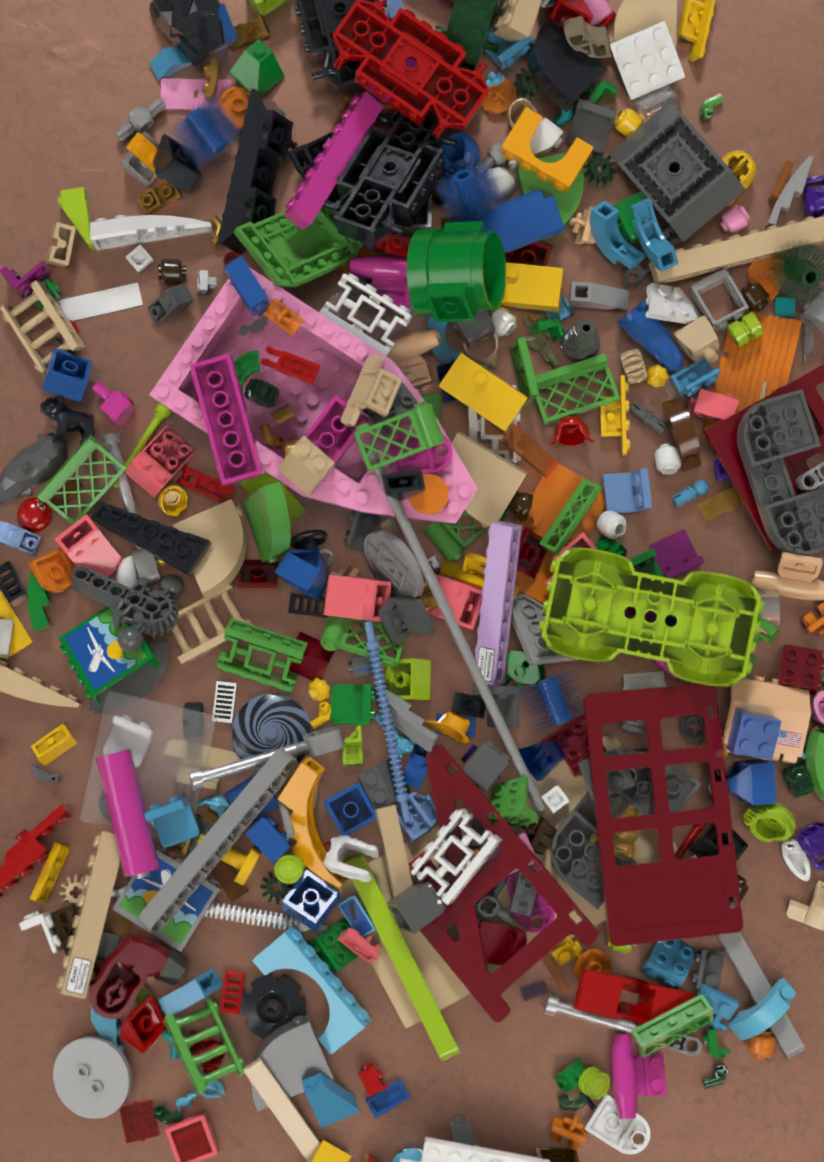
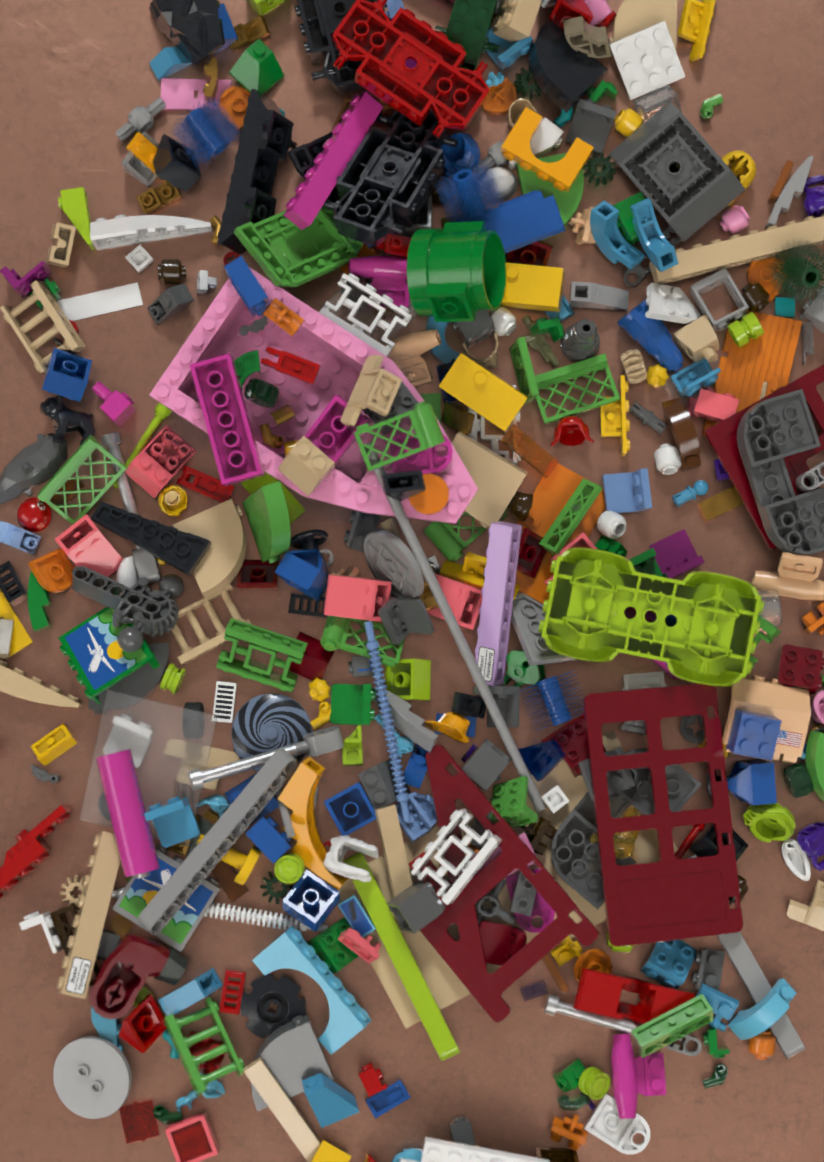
yellow tile [30,842,71,904] -> none
none -> lime wheel [160,663,186,695]
none -> pearl gold slope [441,400,475,435]

